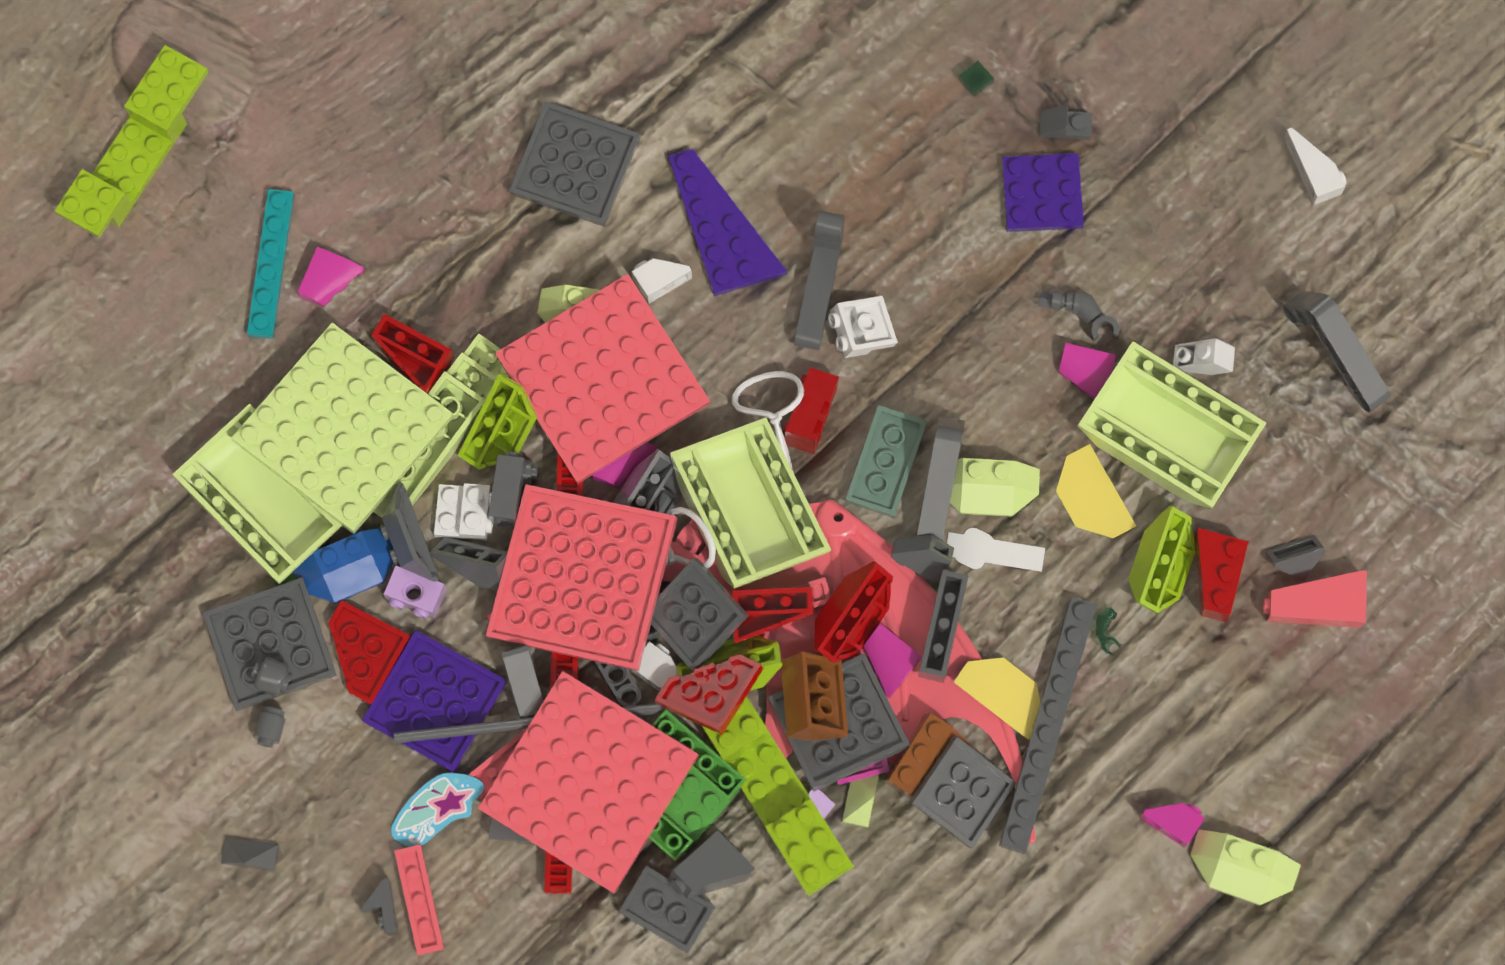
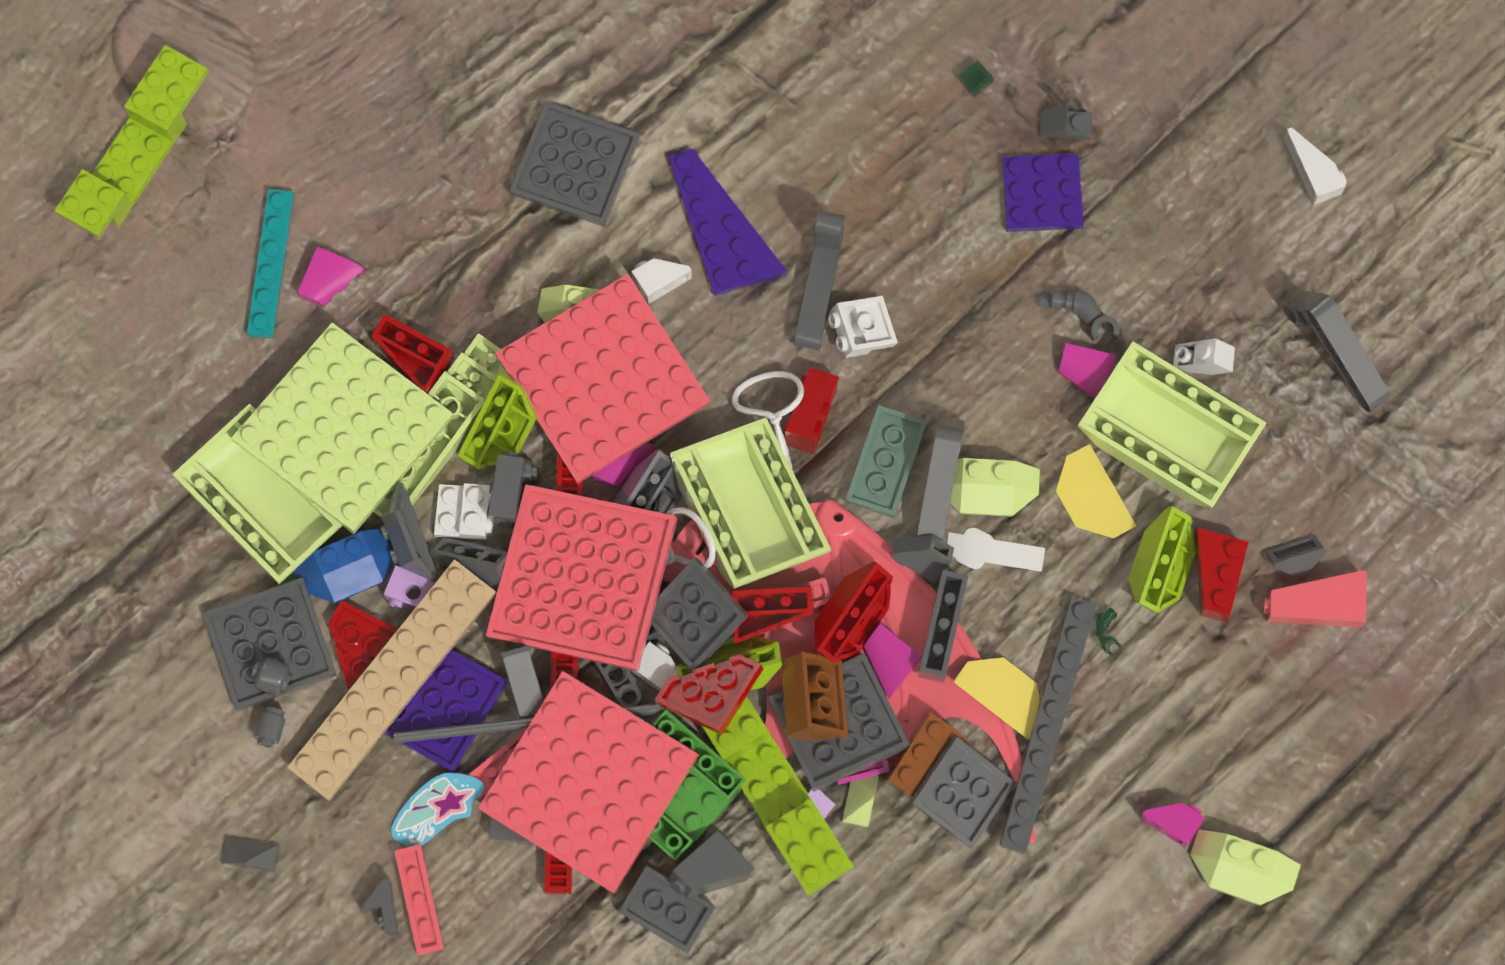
none -> tan plate [287,559,496,801]

